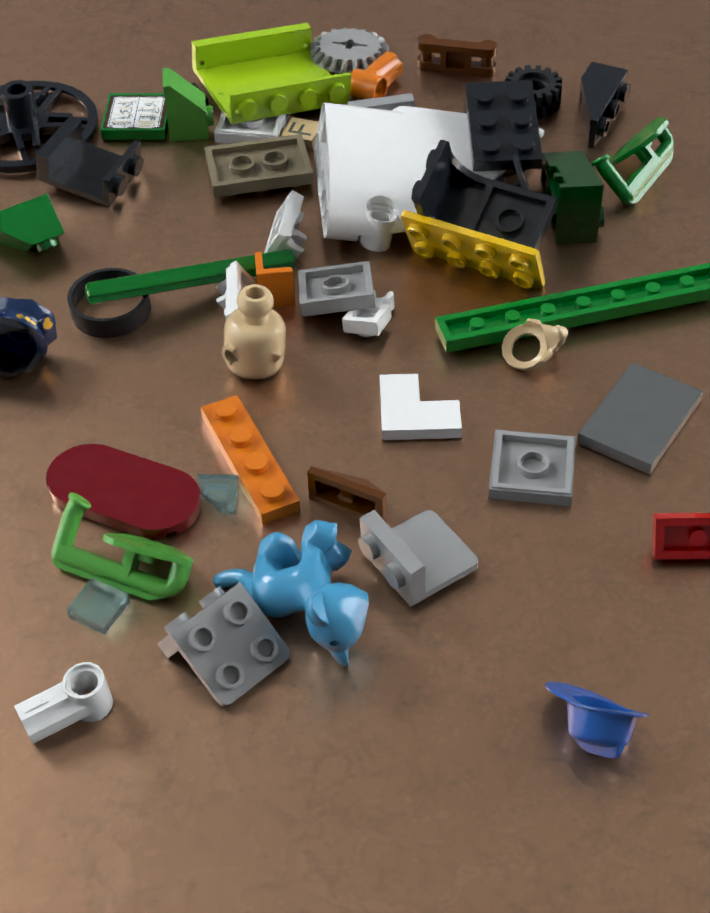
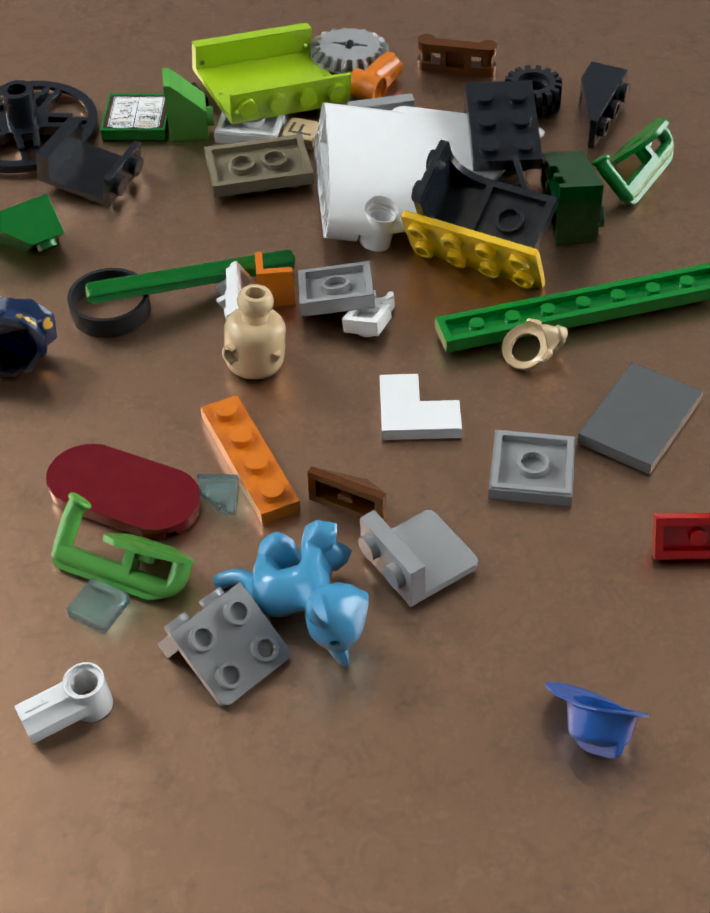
white plate [264,190,307,261] -> none

